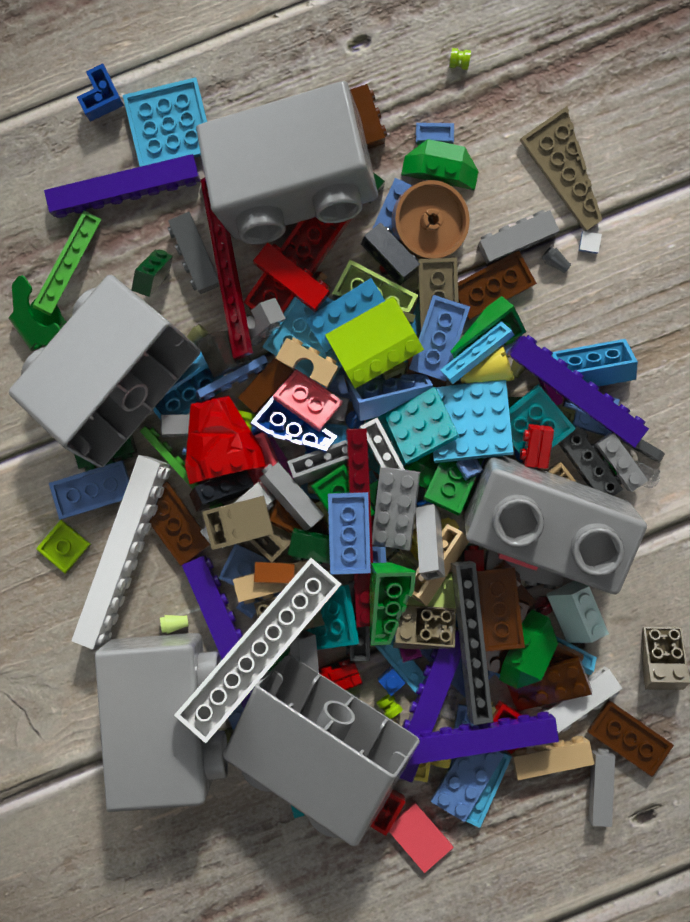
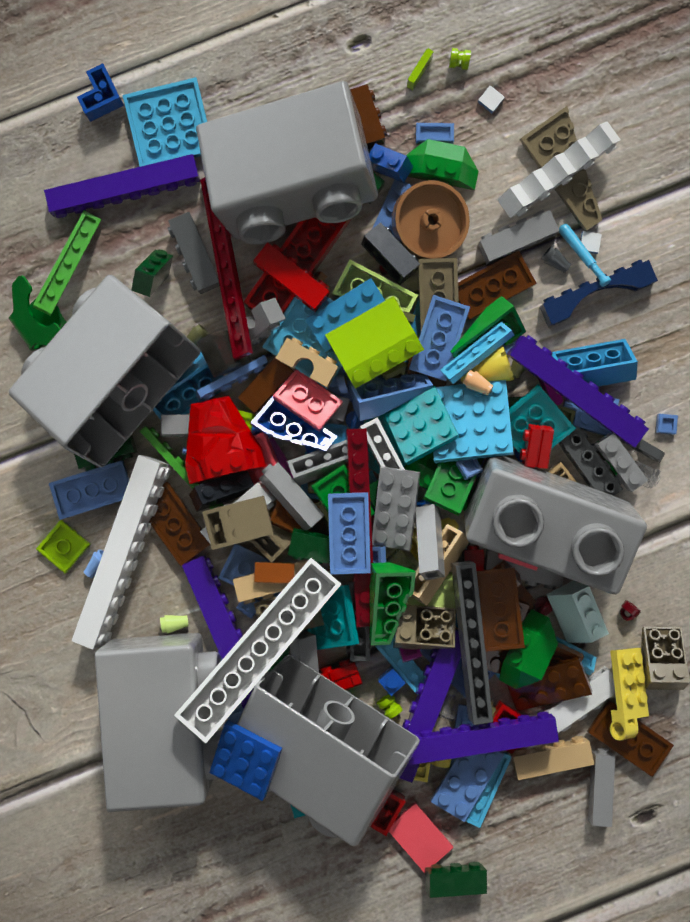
none -> light blue cone [84,549,104,578]
none -> blue plate [209,720,282,801]
none -> blue brick [369,143,413,183]
none -> lime tile [407,48,434,91]
none -> dark green brick [425,862,487,898]
none -> light nougat cone [463,370,494,396]
none -> white tile [478,86,505,114]
none -> white brick [497,122,620,218]
none -> dark blue arch [540,259,658,328]
none -> medium azure piece [559,224,611,287]
none -> light yellow hinge [610,648,649,741]
none -> dark red tile [620,600,641,621]
none -> medium blue tile [656,414,678,435]

